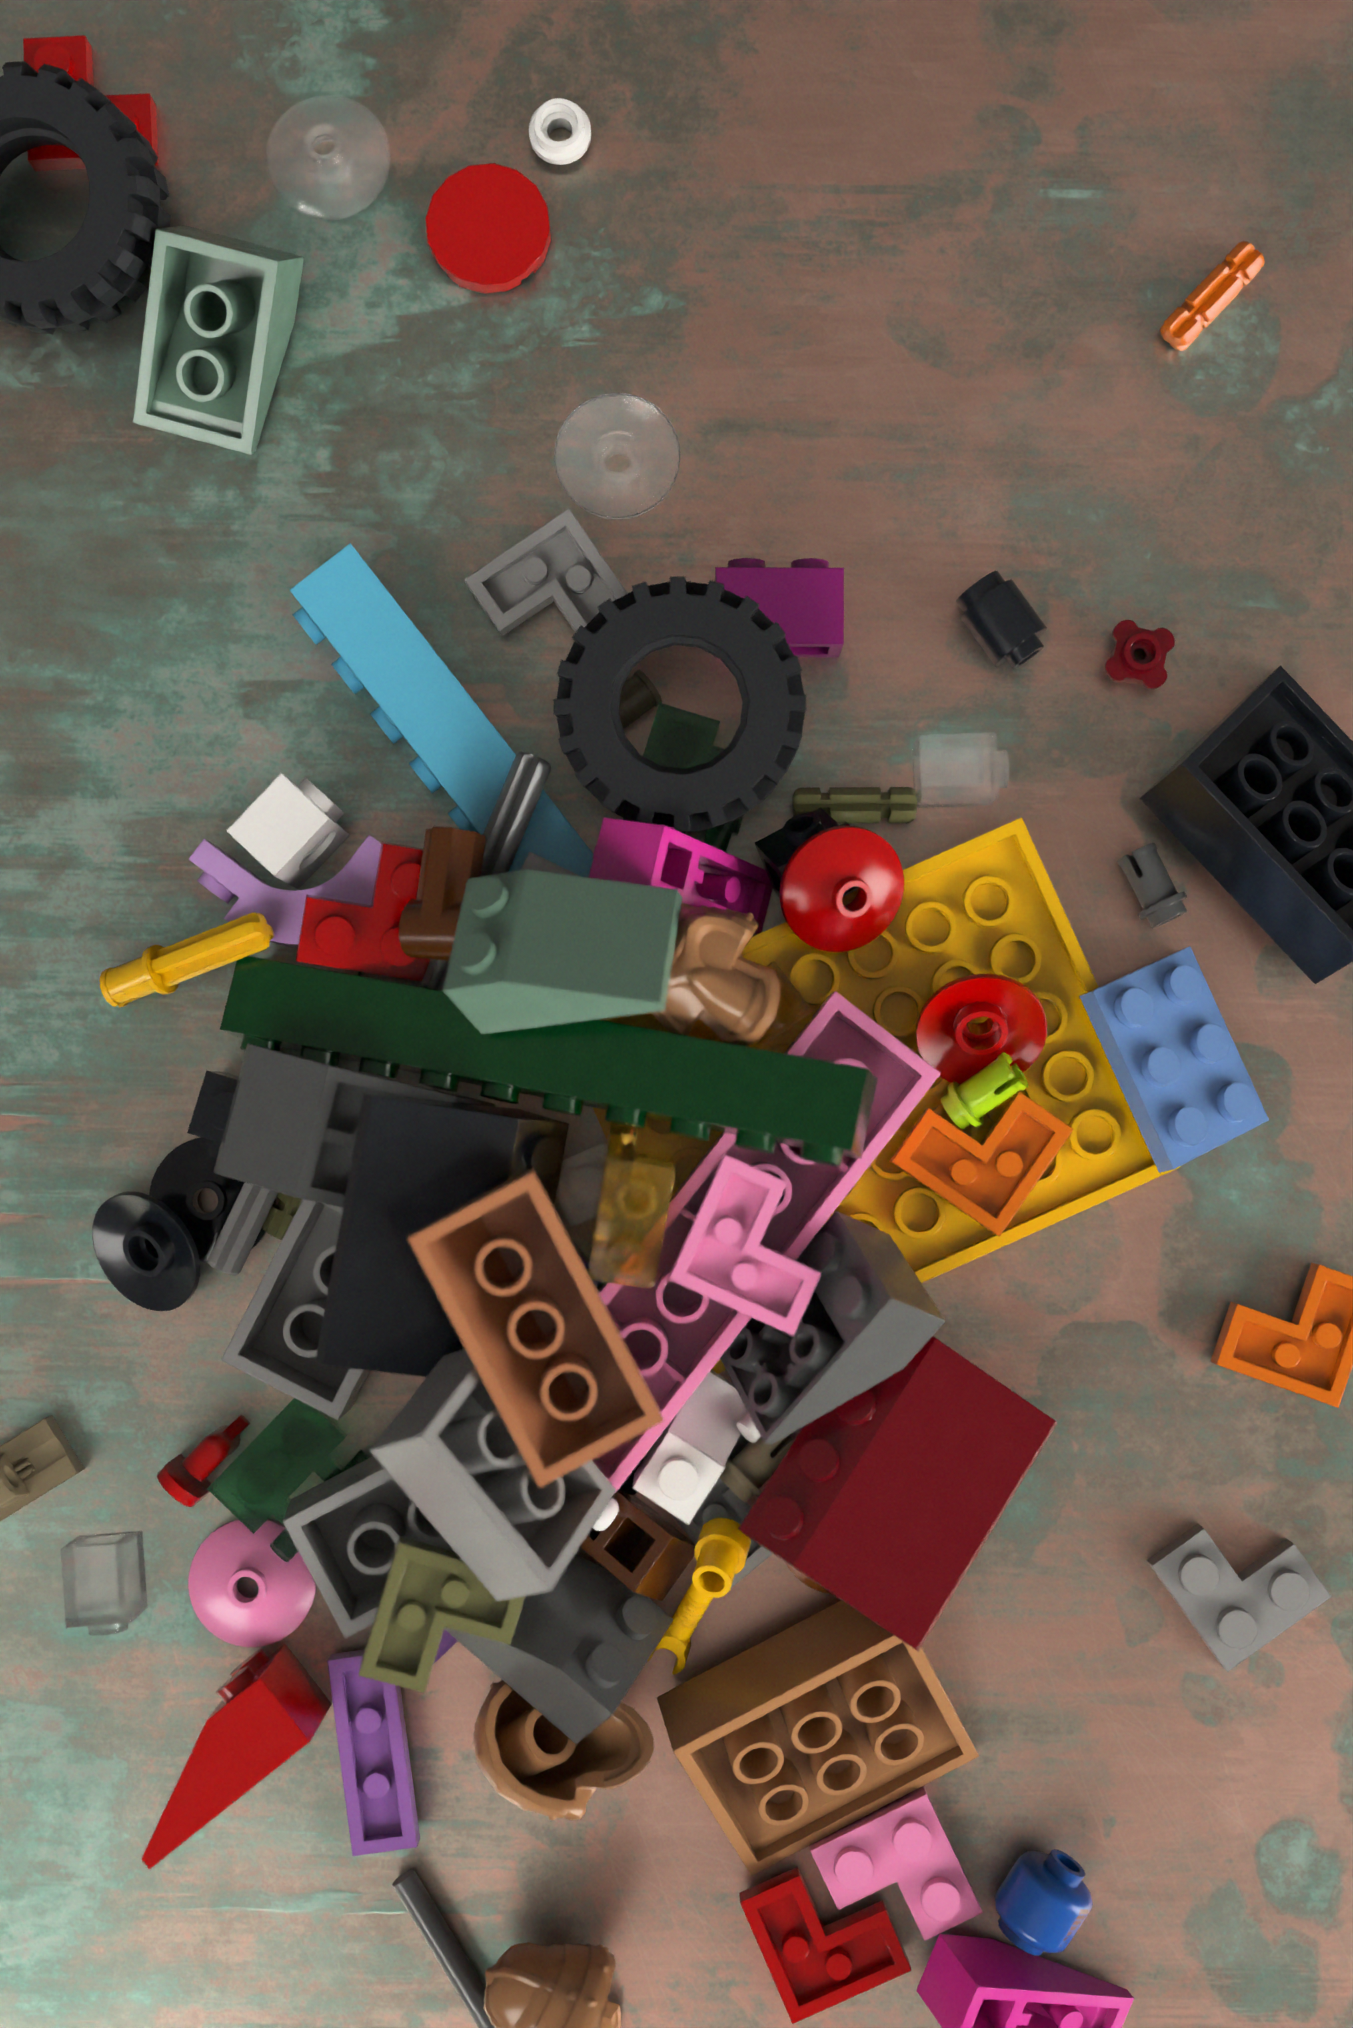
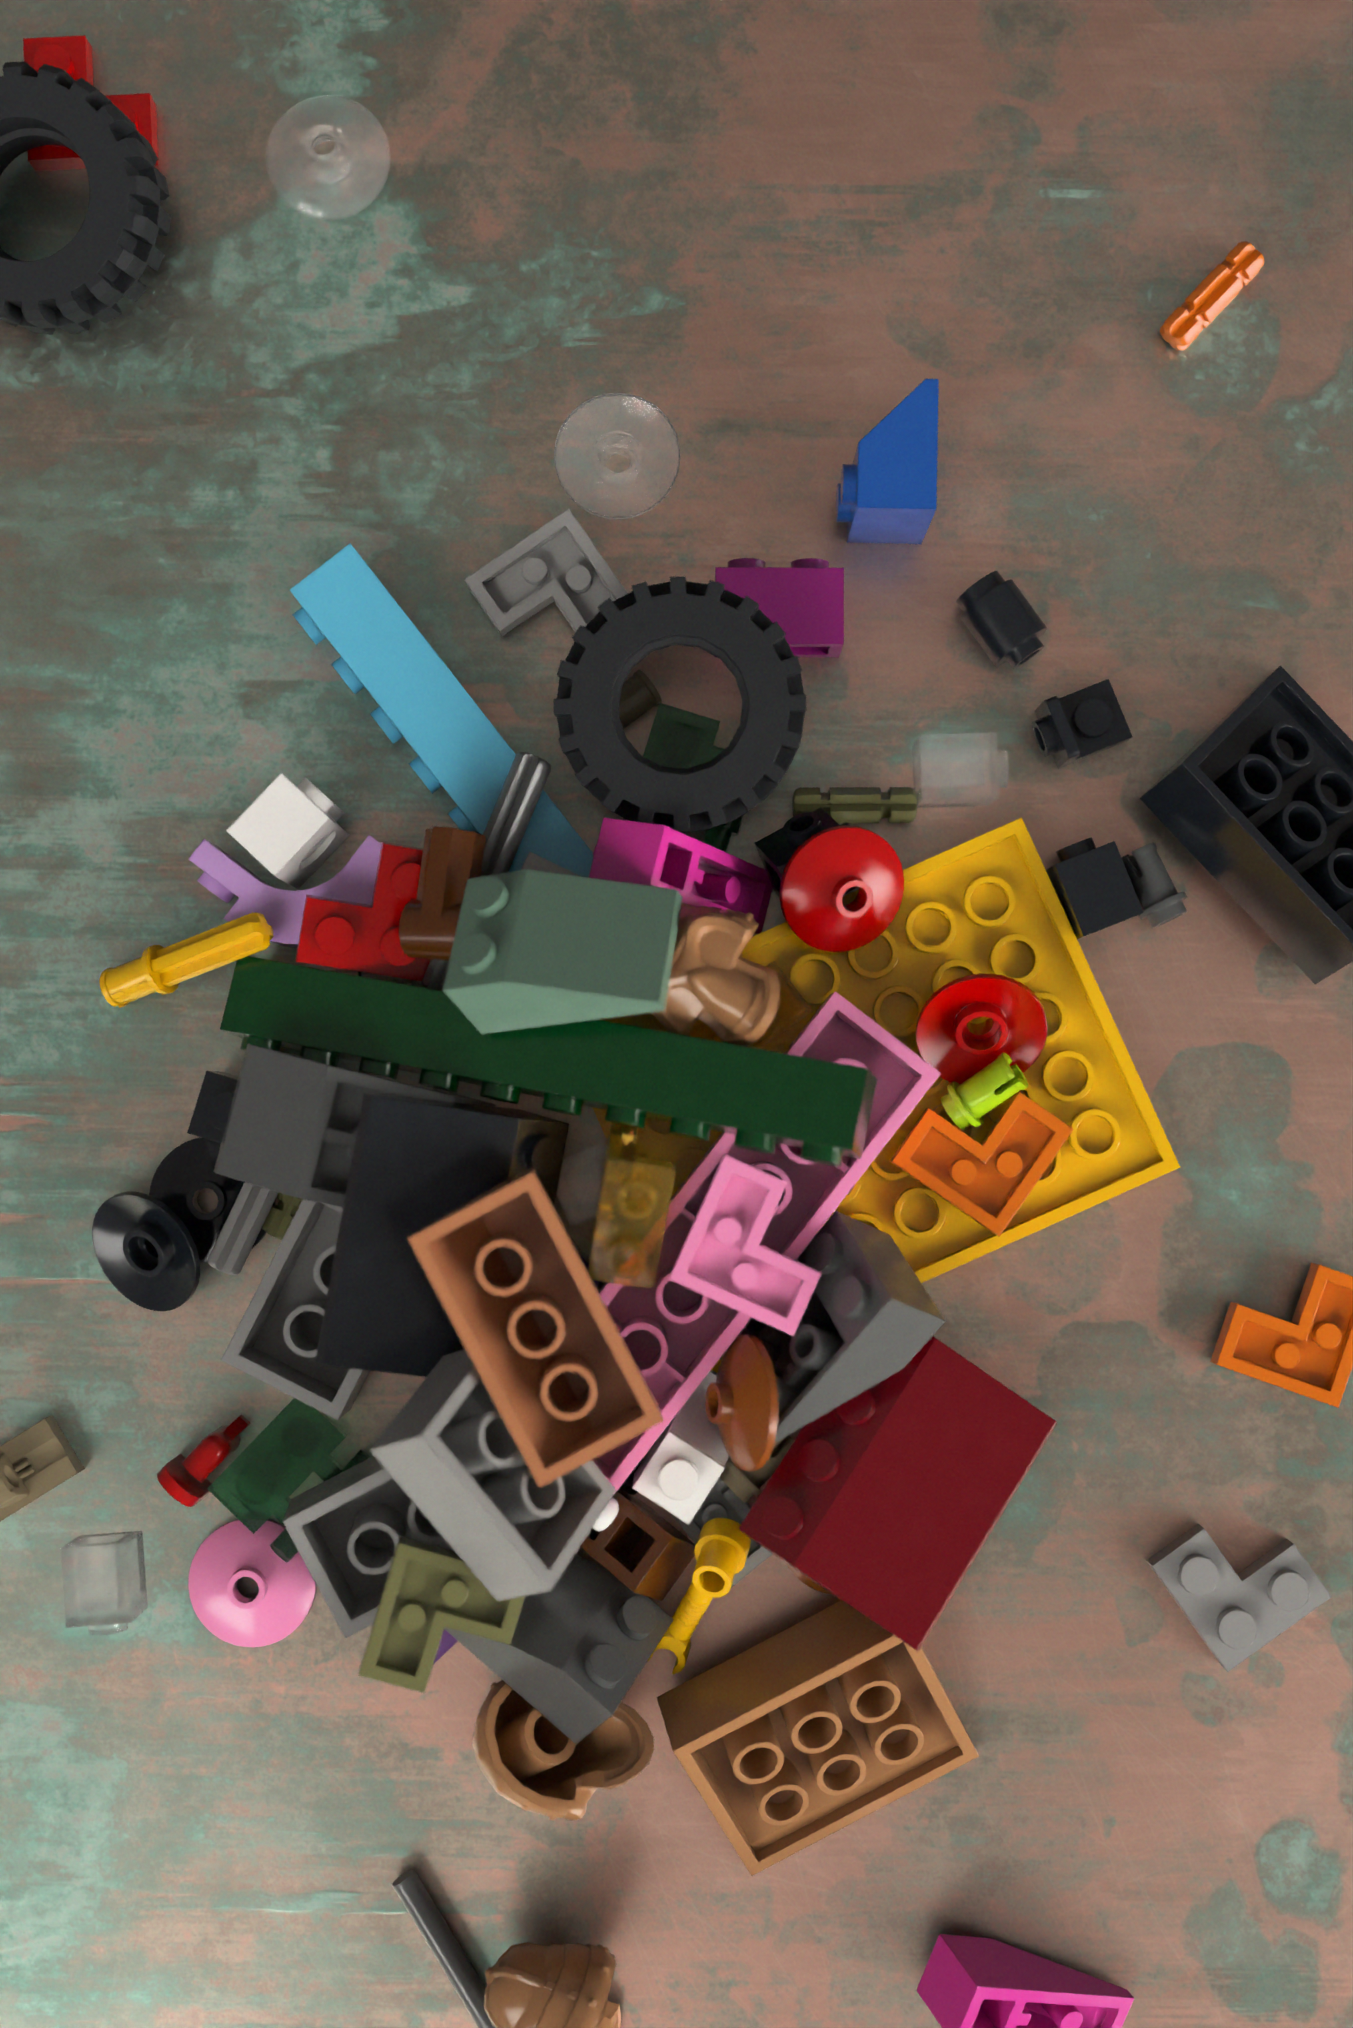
sand green slope [133,225,304,455] -> none
red slope [141,1644,332,1870] -> none
medium lavender plate [327,1649,420,1856] -> none
red tile [426,163,551,294] -> none
white plate [529,98,591,165] -> none
red plate [739,1867,912,2024] -> none
bright pink plate [809,1786,983,1941] -> none
blue head [994,1849,1093,1955] -> none
medium blue plate [1079,946,1269,1173] -> none
dark red plate [1105,620,1175,690] -> none
none -> dark orange dish [705,1334,778,1471]
none -> blue slope [836,379,939,544]
none -> black bracket [1032,679,1132,769]
none -> black brick [1046,837,1144,939]

